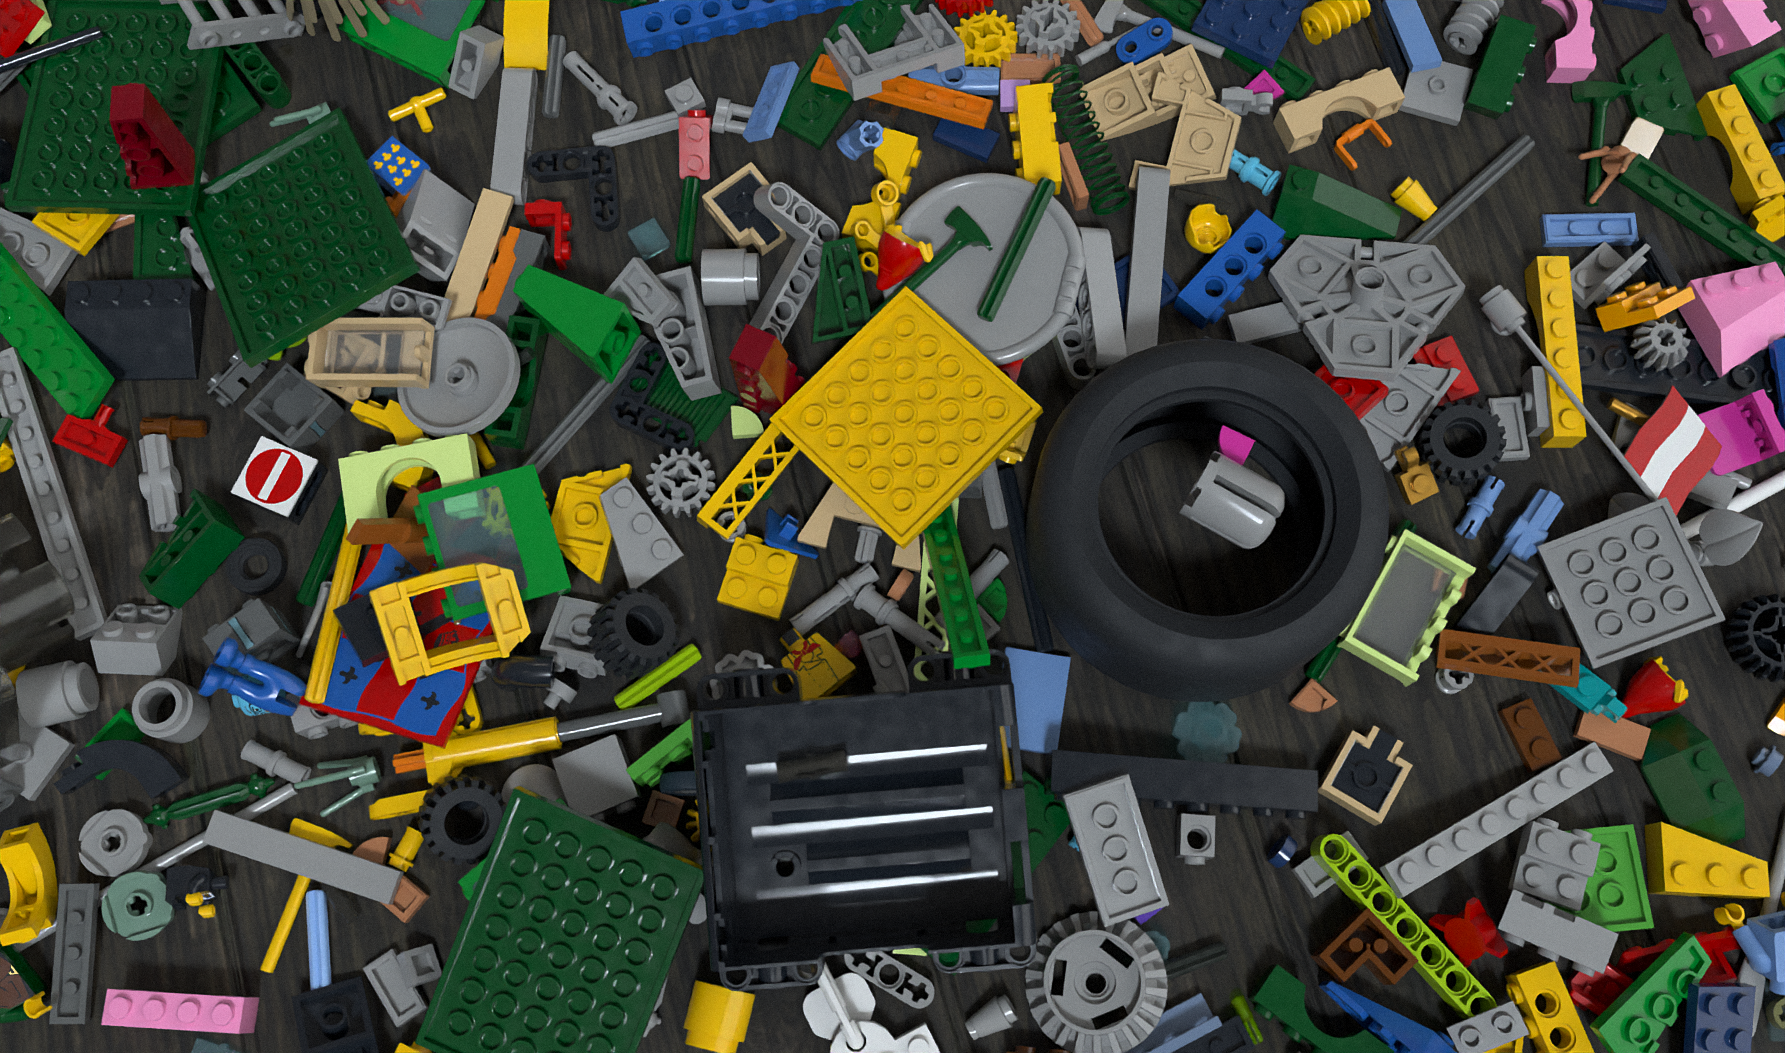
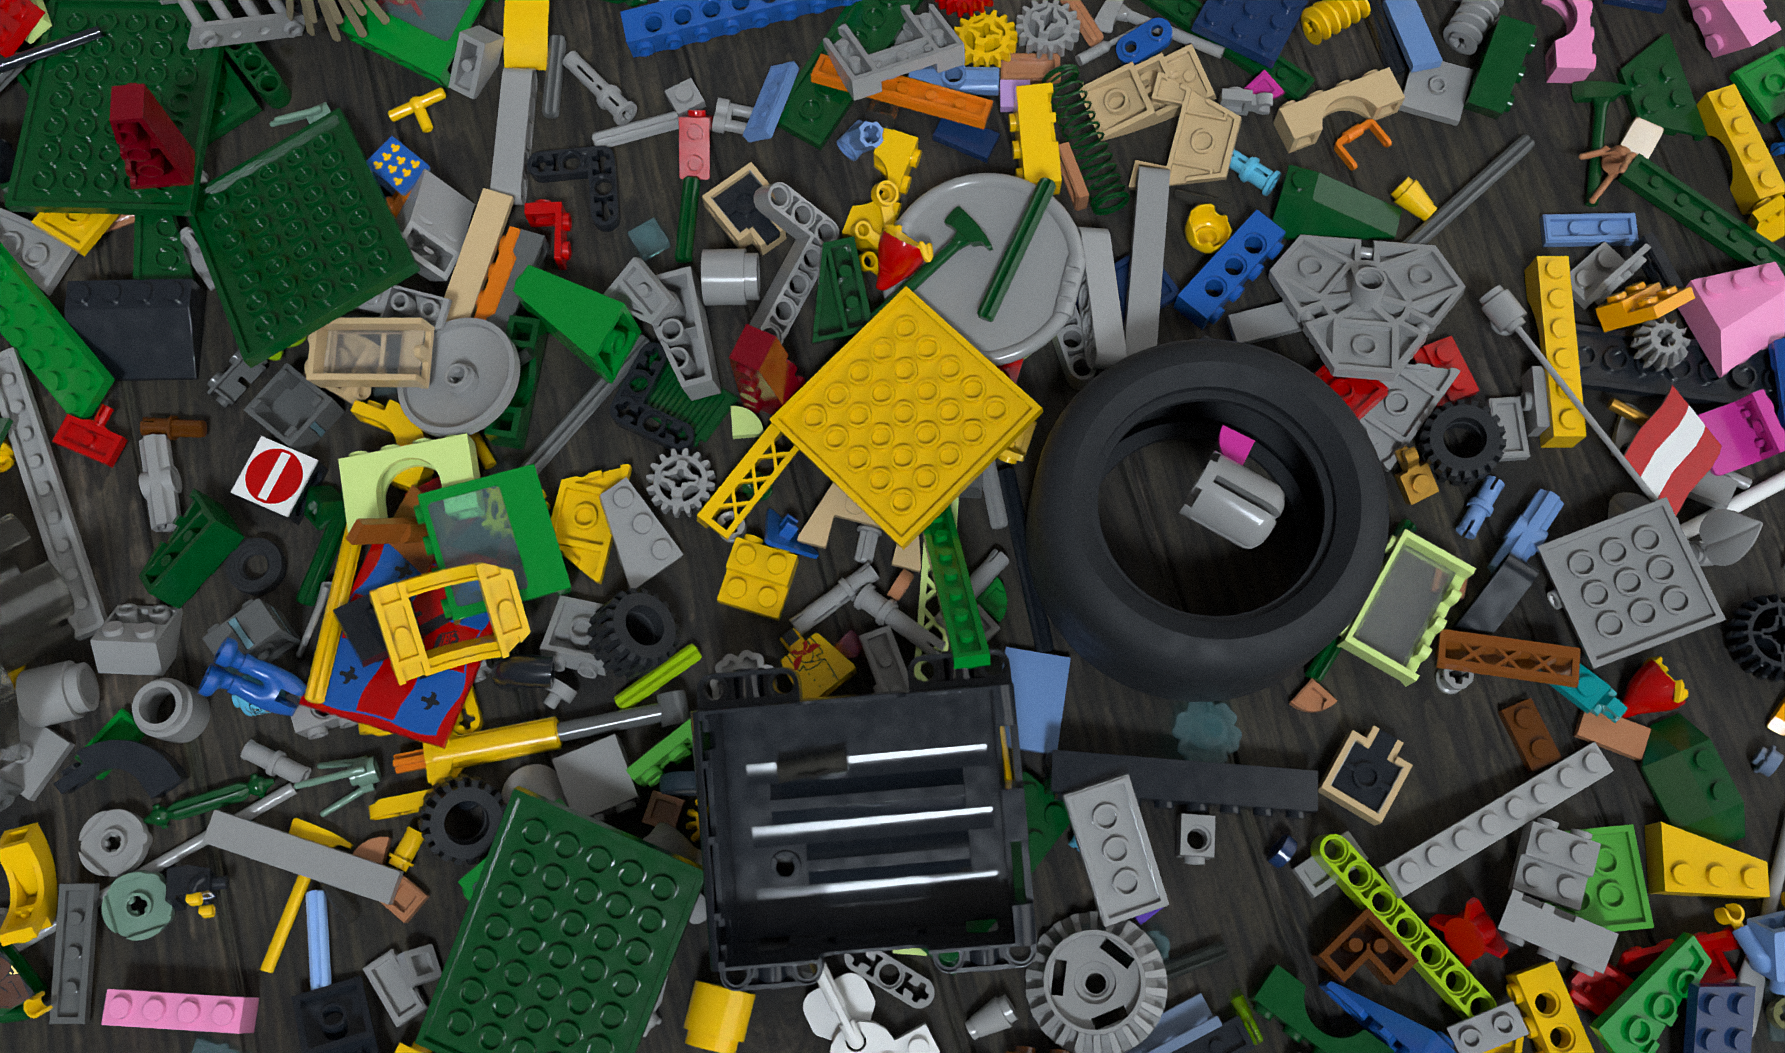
none -> dark green slope [304,486,344,530]

